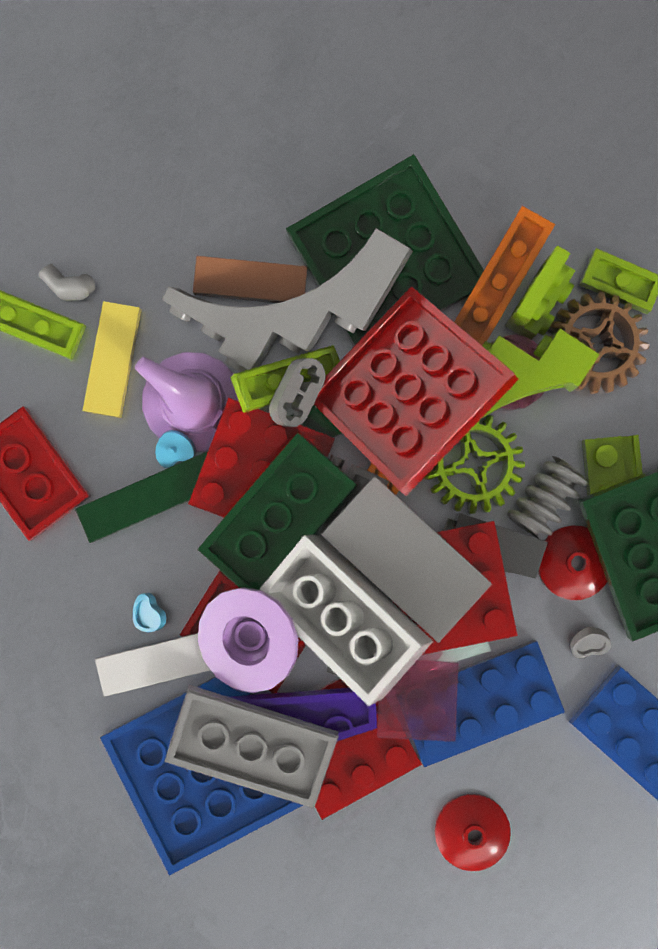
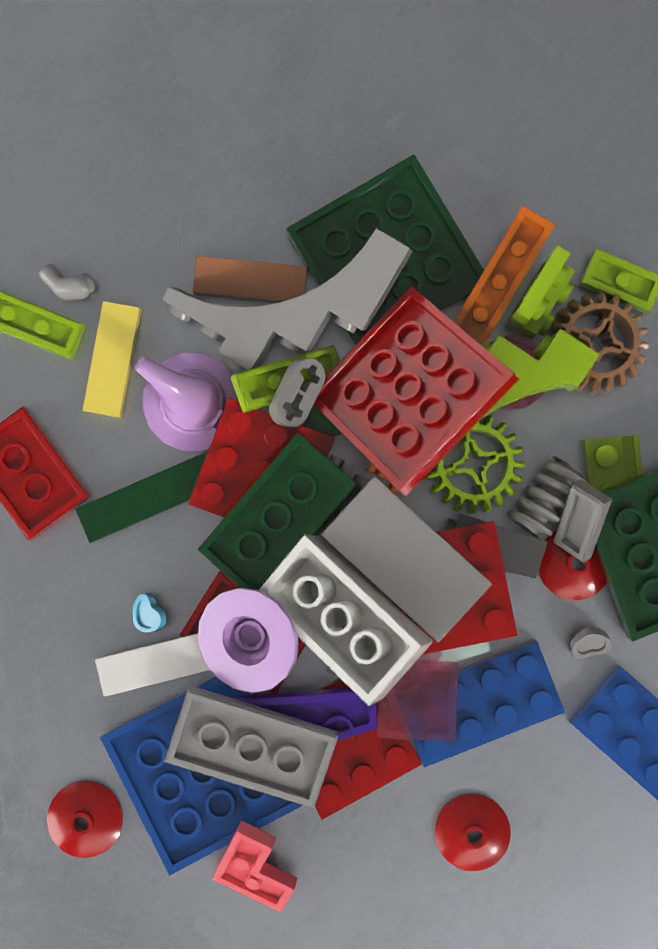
medium azure piece [155,430,196,468] -> none
none -> red dish [47,780,123,858]
none -> coral plate [212,821,298,912]
none -> light grey tile [553,479,612,563]

